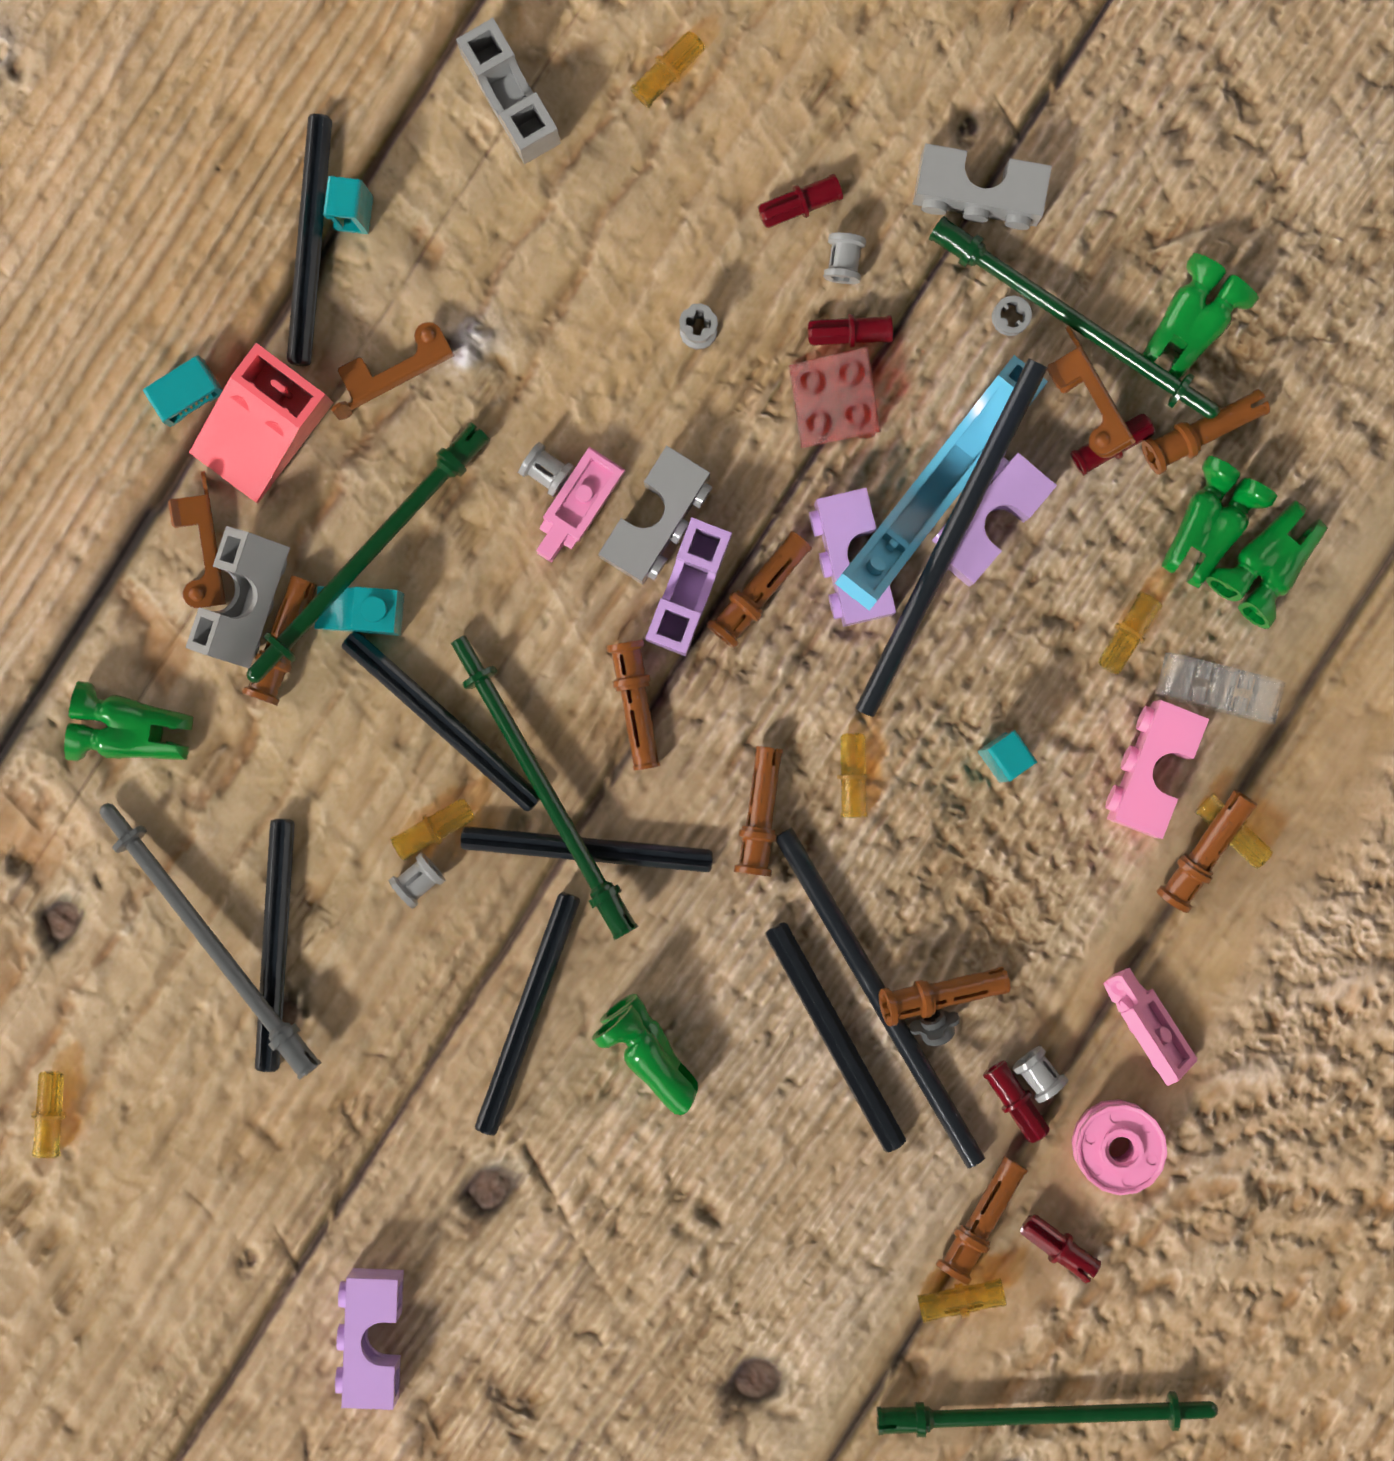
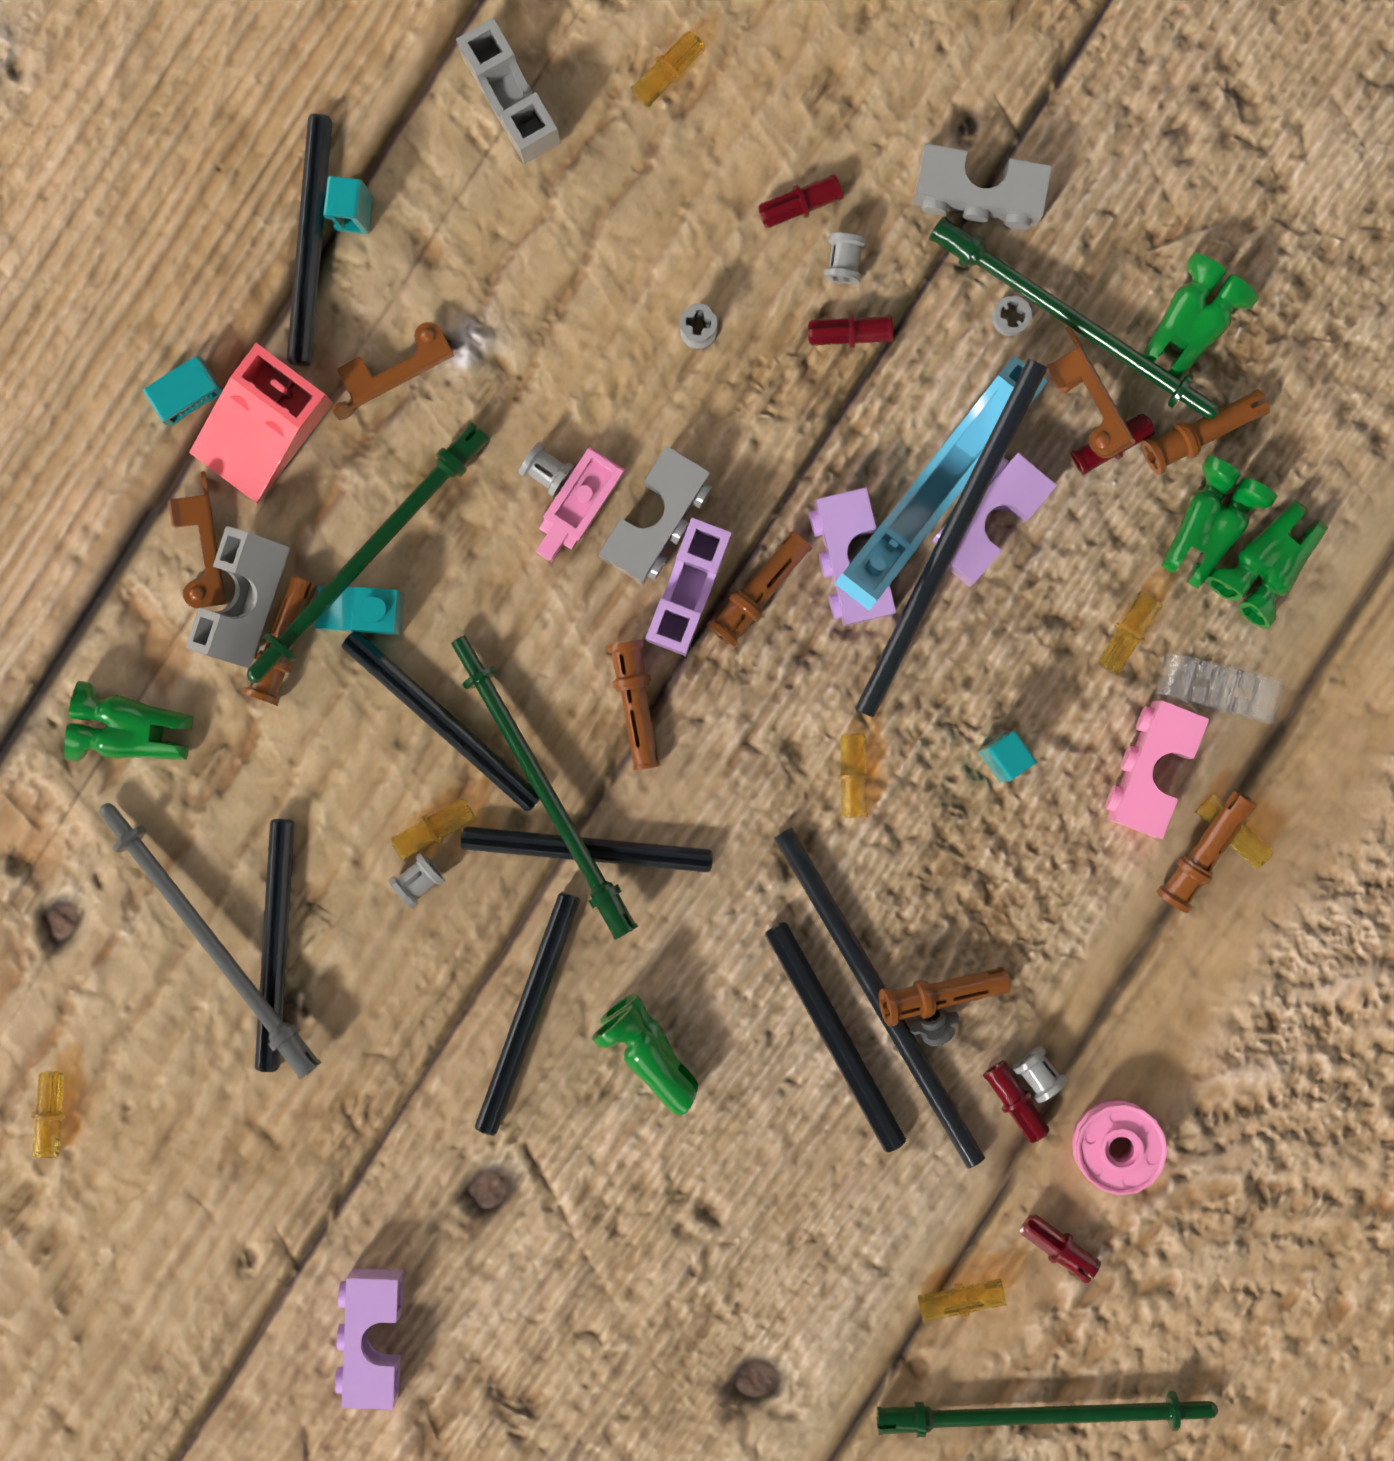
dark orange pin [734,746,783,877] -> none
clear red hinge [789,347,881,448] -> none
dark orange pin [936,1156,1028,1285] -> none
bright pink hinge [1103,968,1198,1086] -> none

